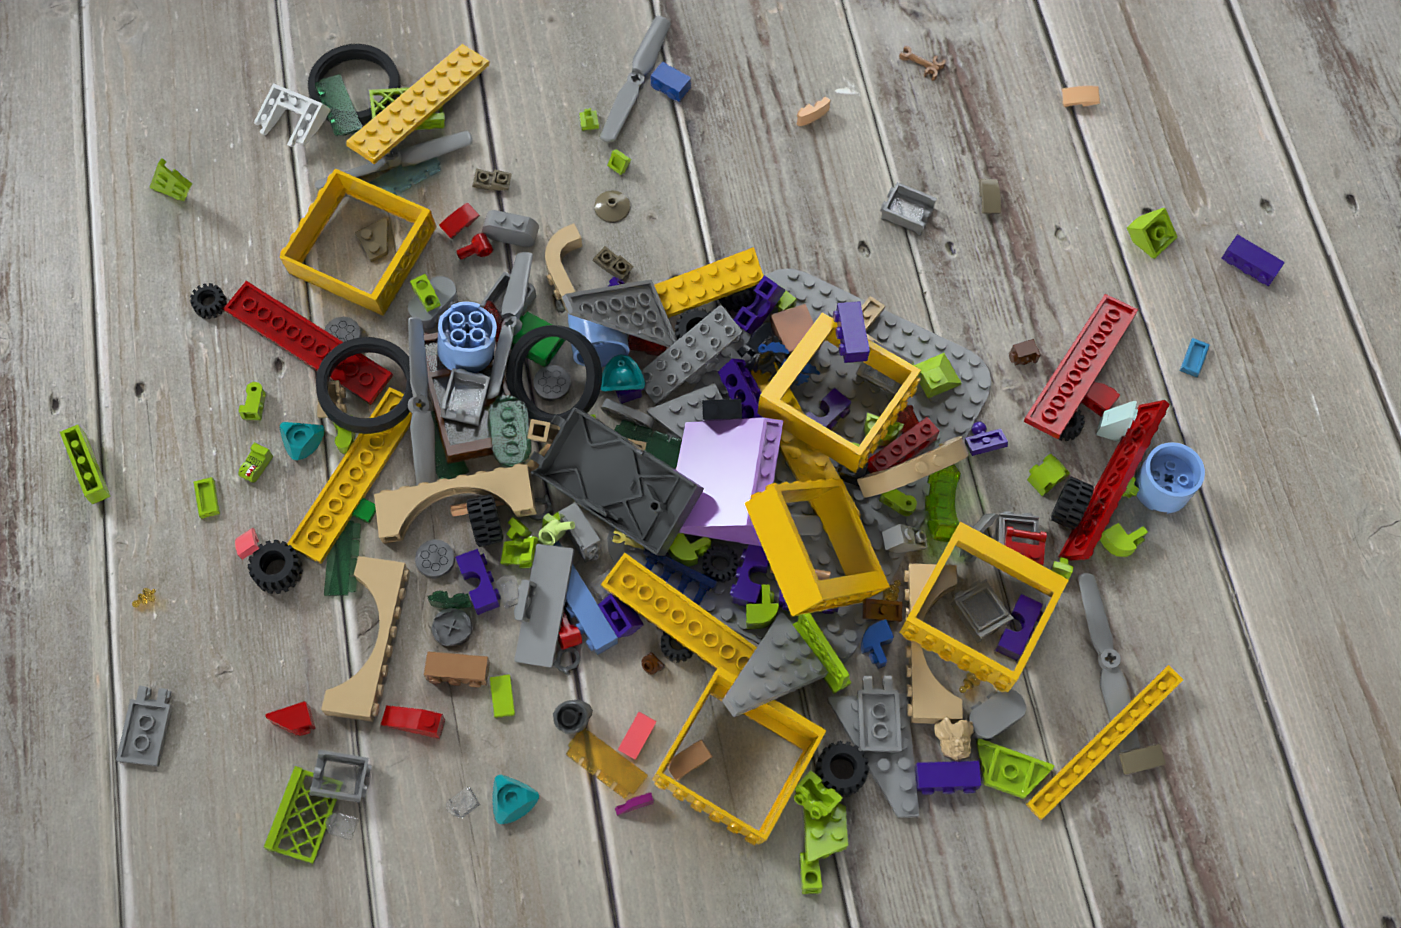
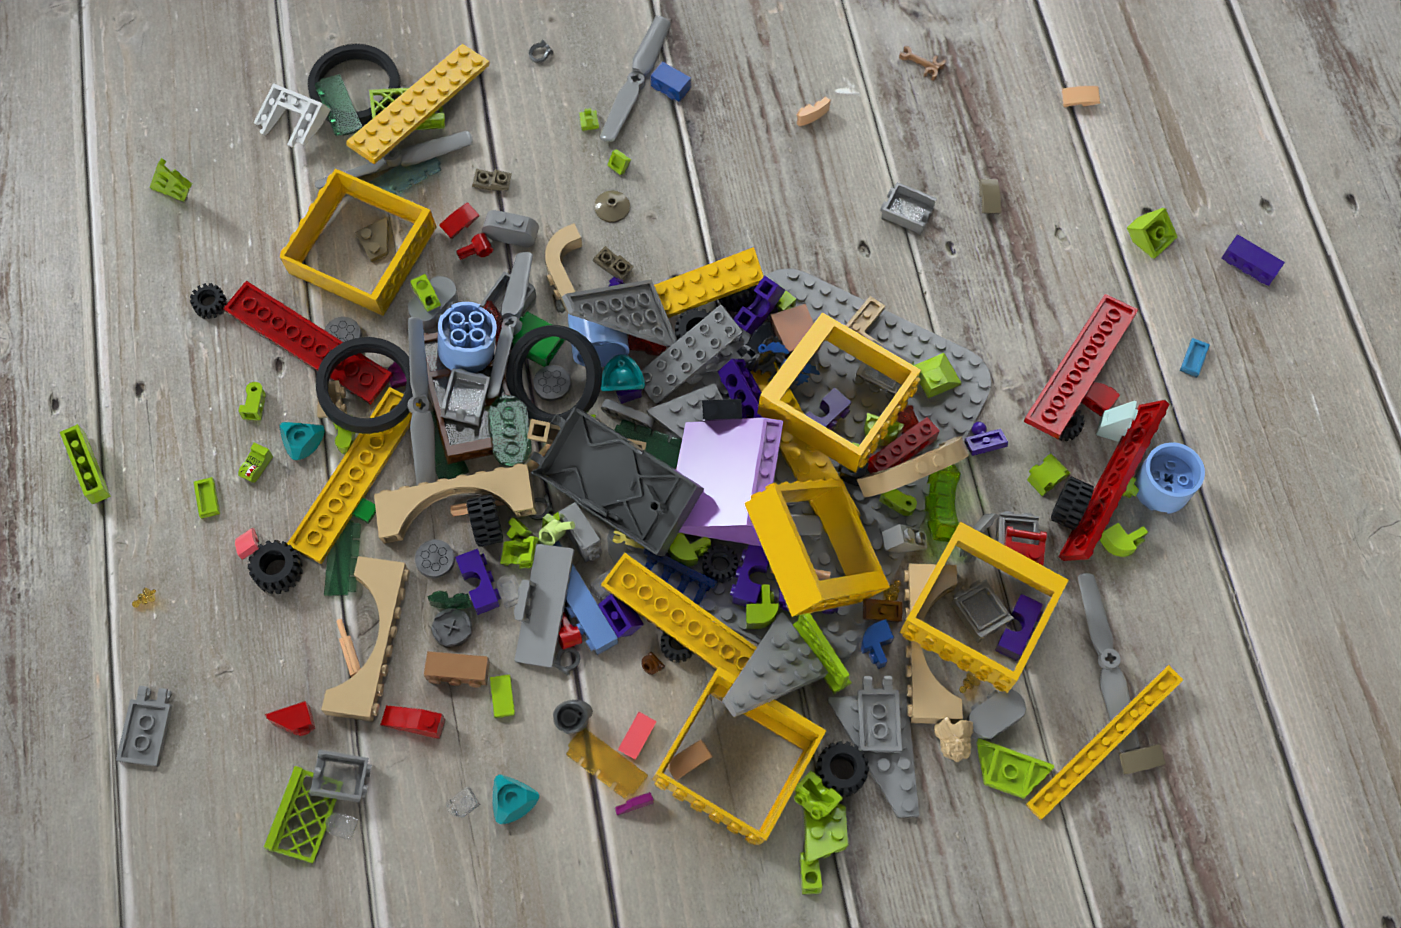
brick [833,301,870,363] -> none
dark purple brick [914,761,981,795] -> none
reddish brown brick [1009,339,1041,366] -> none
lime tile [1050,557,1074,580] -> none
none -> light nougat axle [336,619,361,677]
none -> magenta tile [387,361,407,389]
none -> dark grey piece [529,40,554,63]

